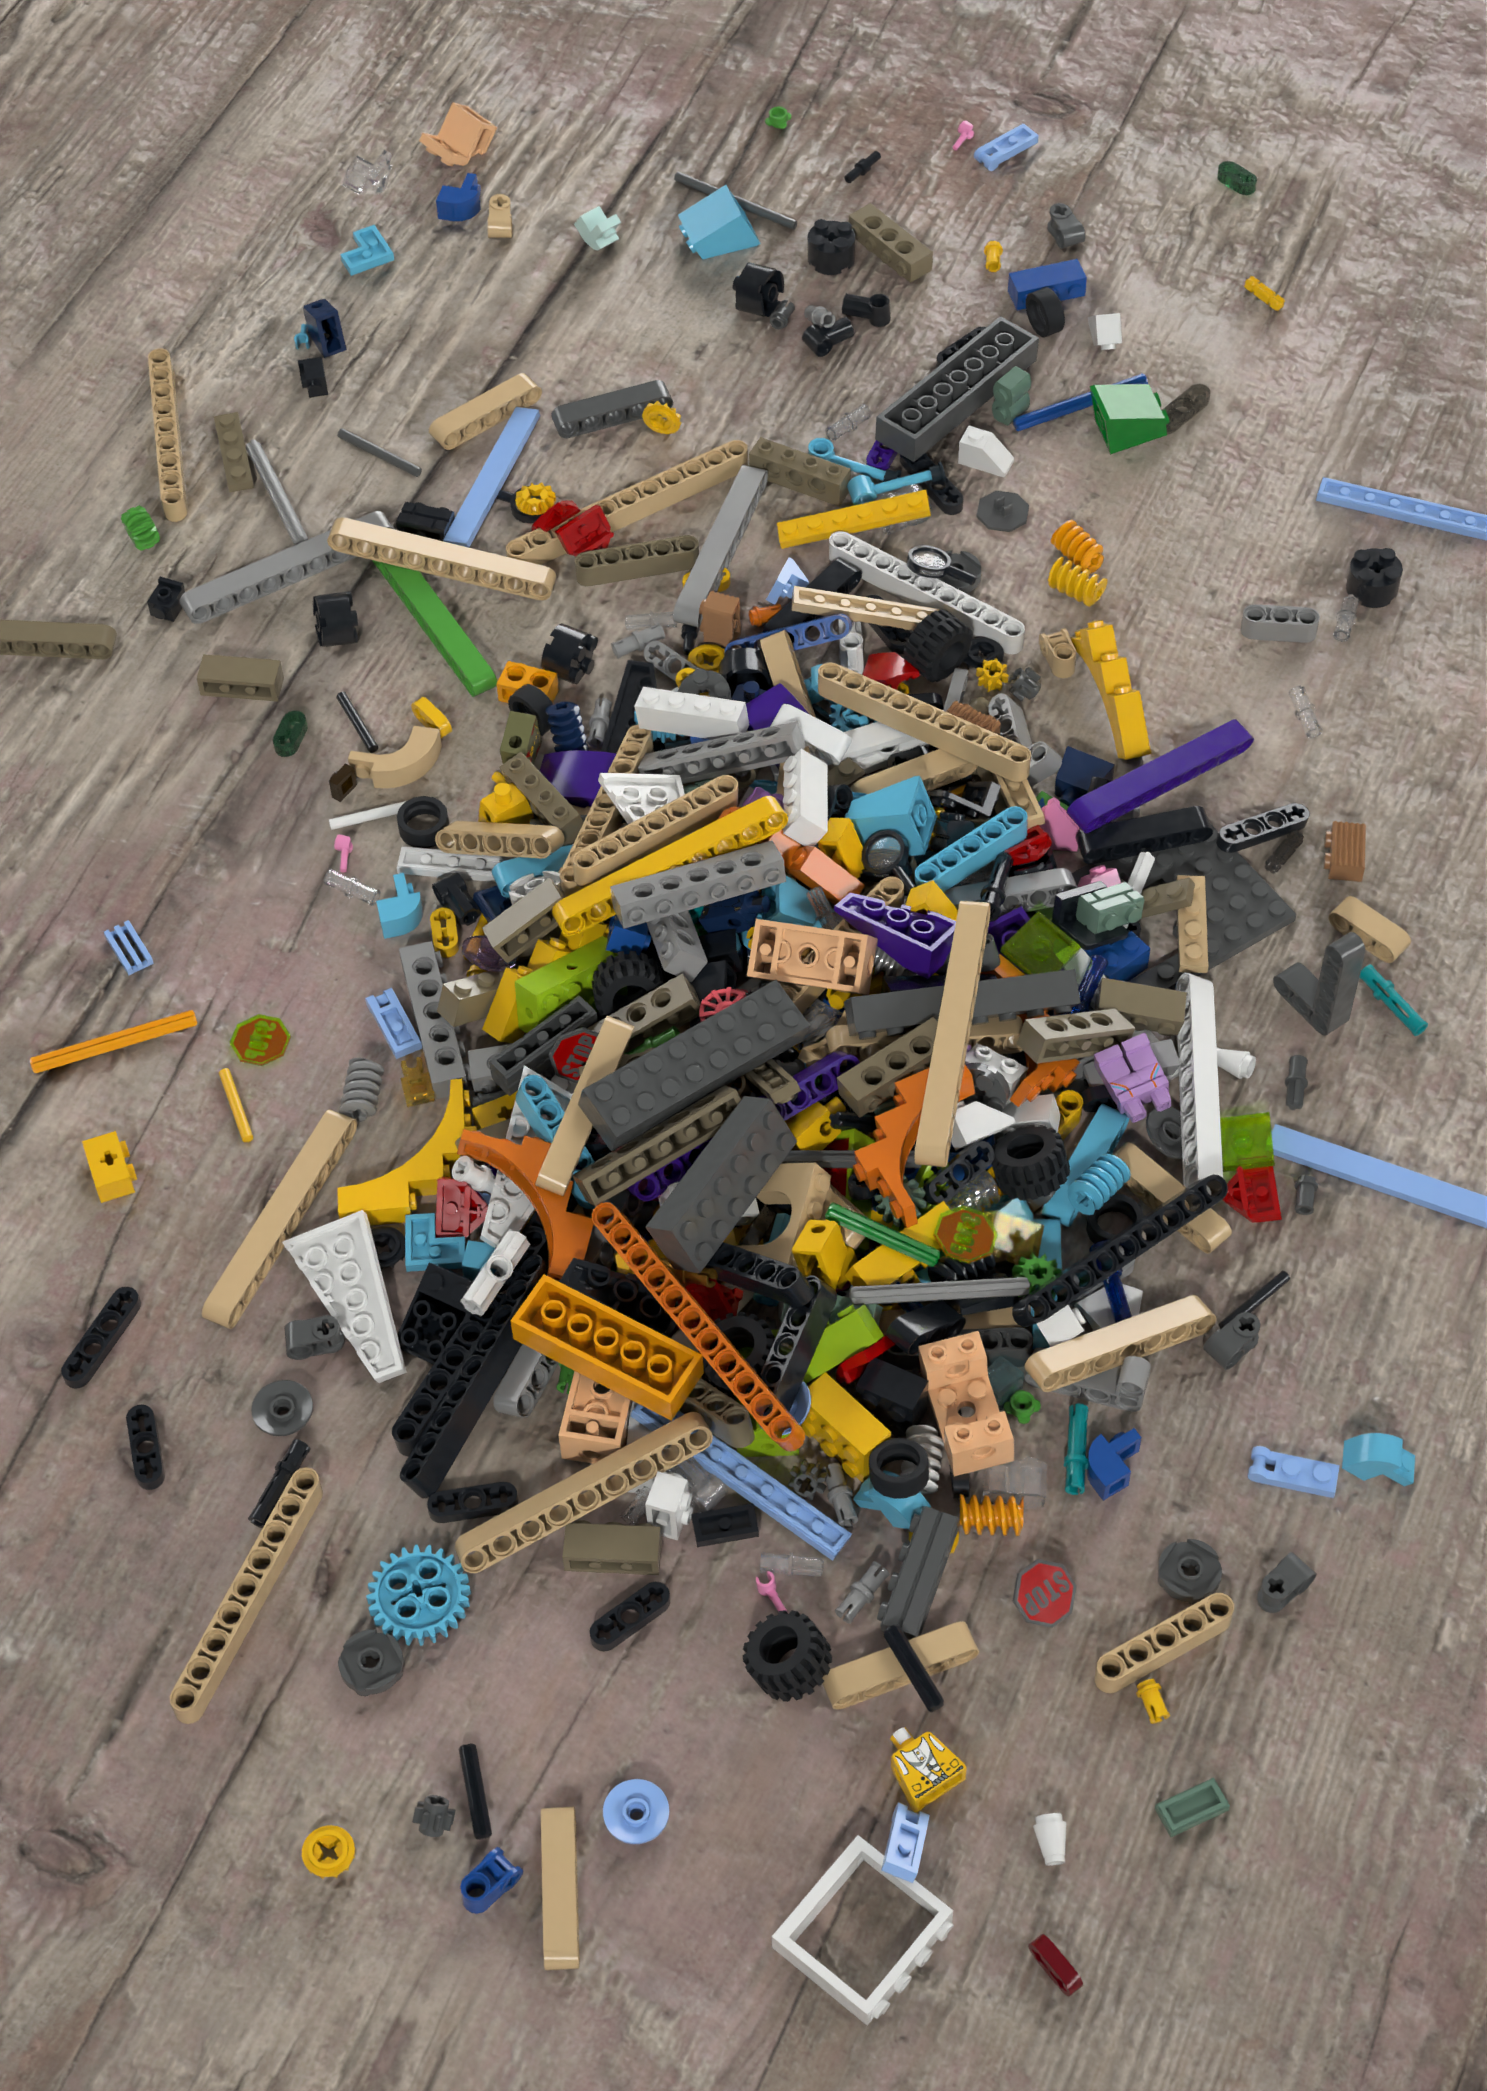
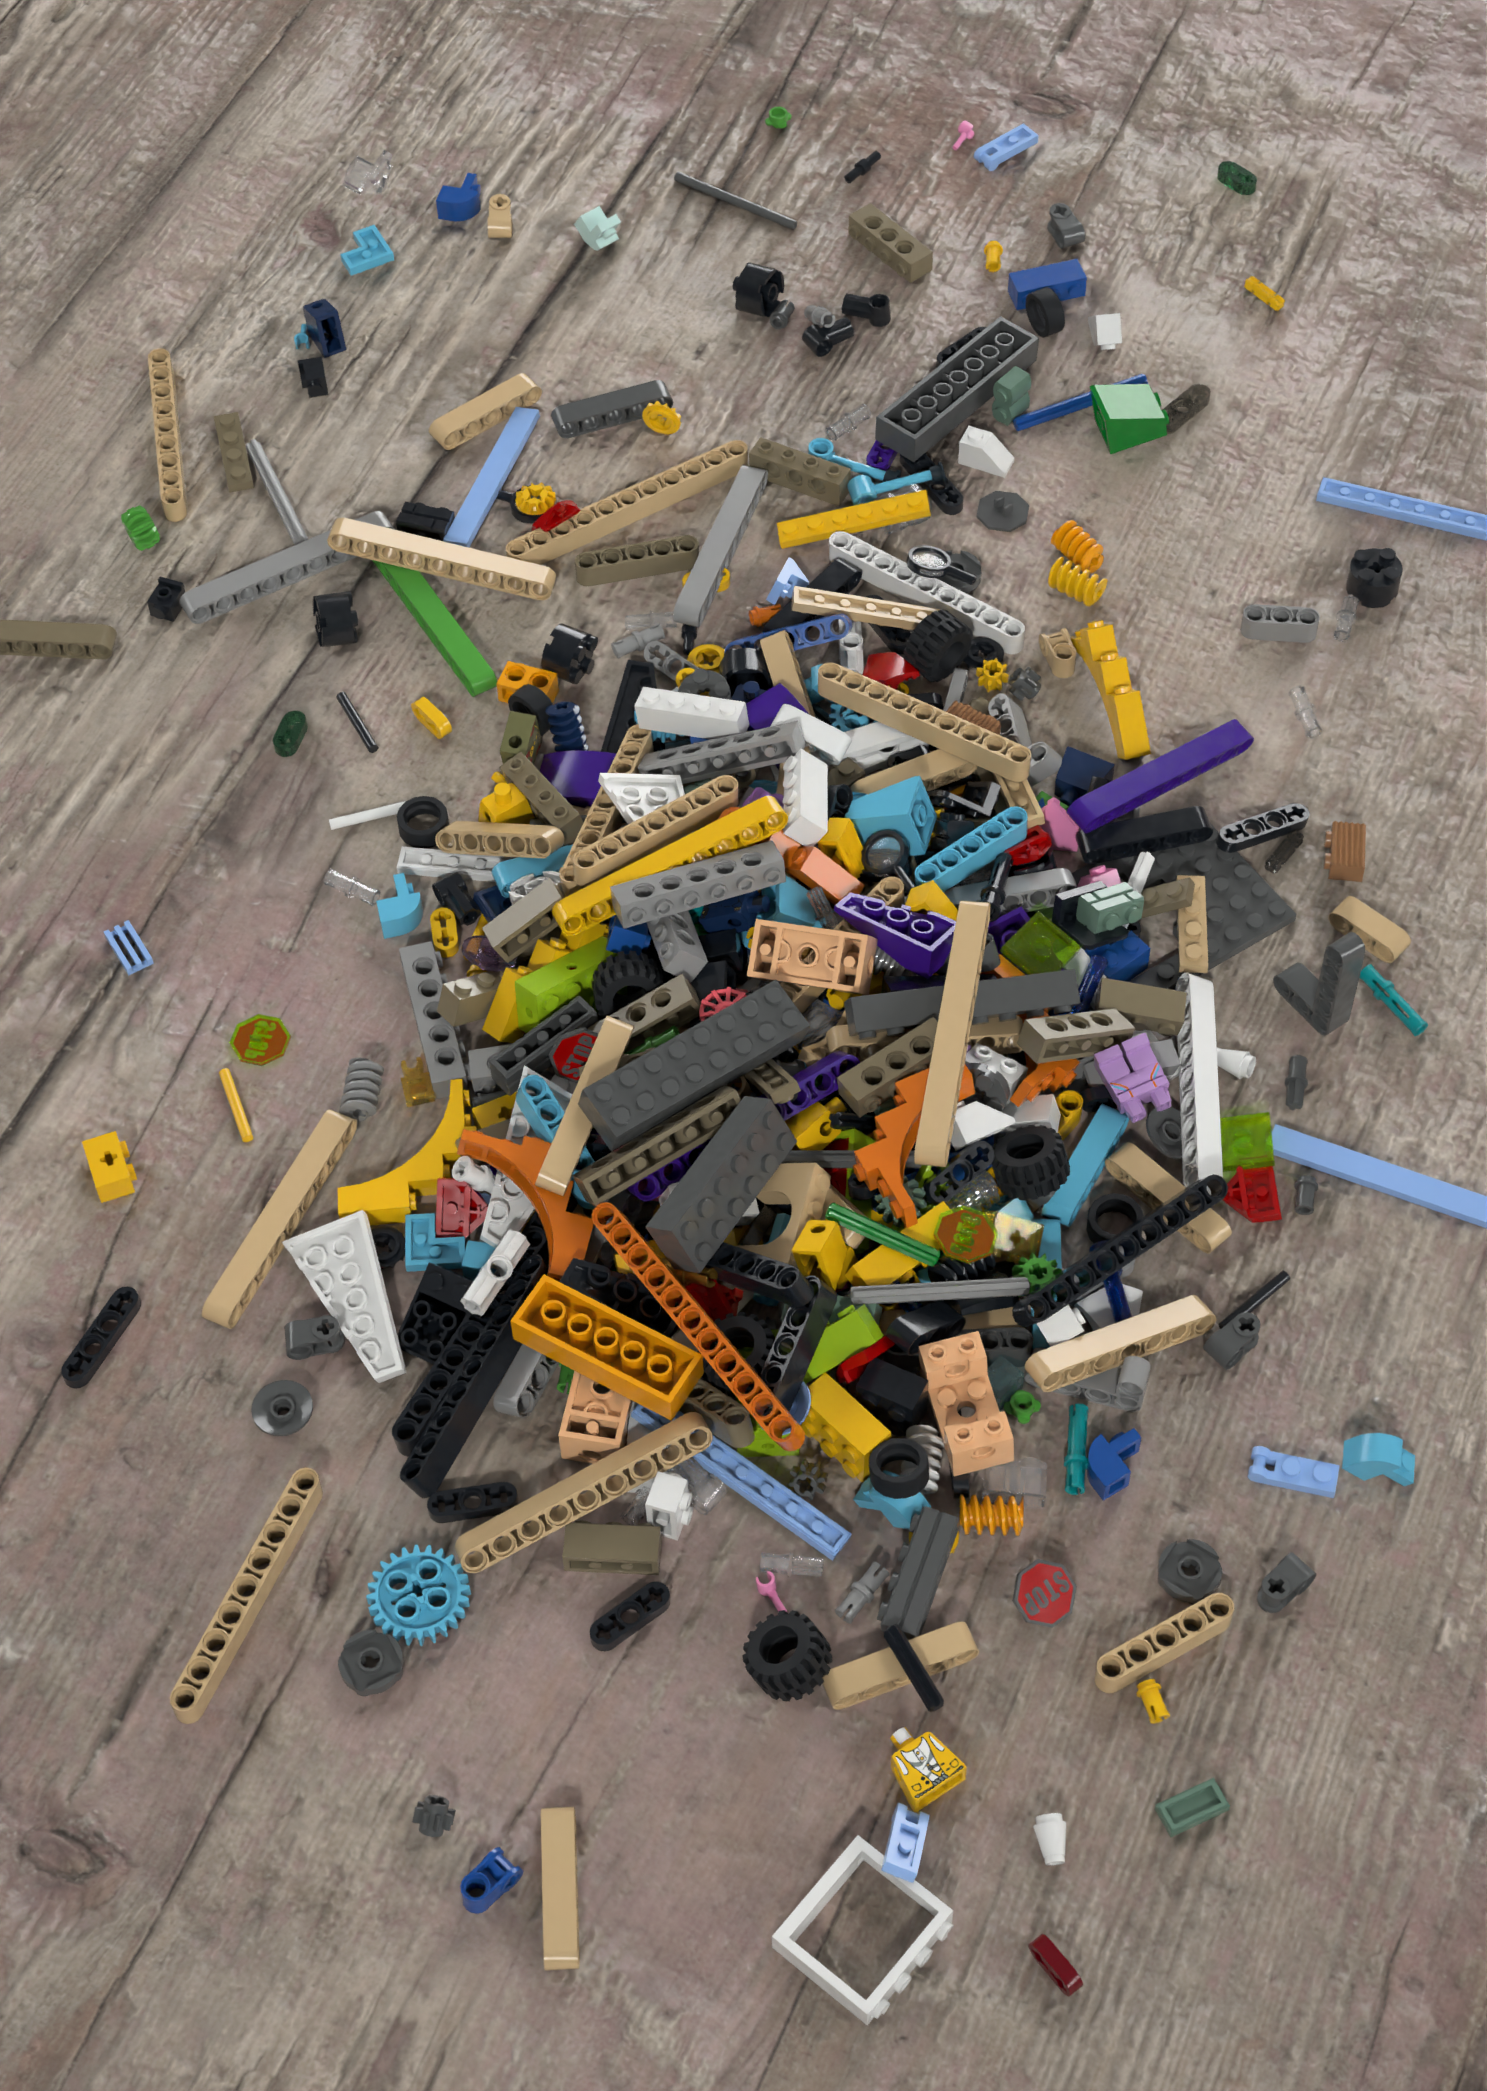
light orange axle [30,1010,197,1073] -> none
black beam [126,1404,165,1490] -> none
dark tan brick [197,654,284,702] -> none
black pin [248,1439,311,1528] -> none
yellow gear [301,1825,355,1879] -> none
dark brown plate [329,763,357,802] -> none
bright pink hand [334,834,353,873] -> none
dark grey bar [338,428,422,477] -> none
tan arch [348,726,442,788] -> none
light blue plate [365,988,422,1059] -> none
light nougat piece [419,102,497,167] -> none
black axle [459,1743,492,1840] -> none
red slope [555,505,614,557] -> none
light grey pin [587,698,612,748] -> none
light blue dish [603,1779,669,1844] -> none
medium azure slope [678,185,761,260] -> none
black plate [691,1503,759,1547] -> none
medium nougat brick [699,590,741,649] -> none
black brick [807,219,855,275] -> none
light grey pin [822,1463,858,1527] -> none
medium azure piece [1067,1154,1131,1215] -> none

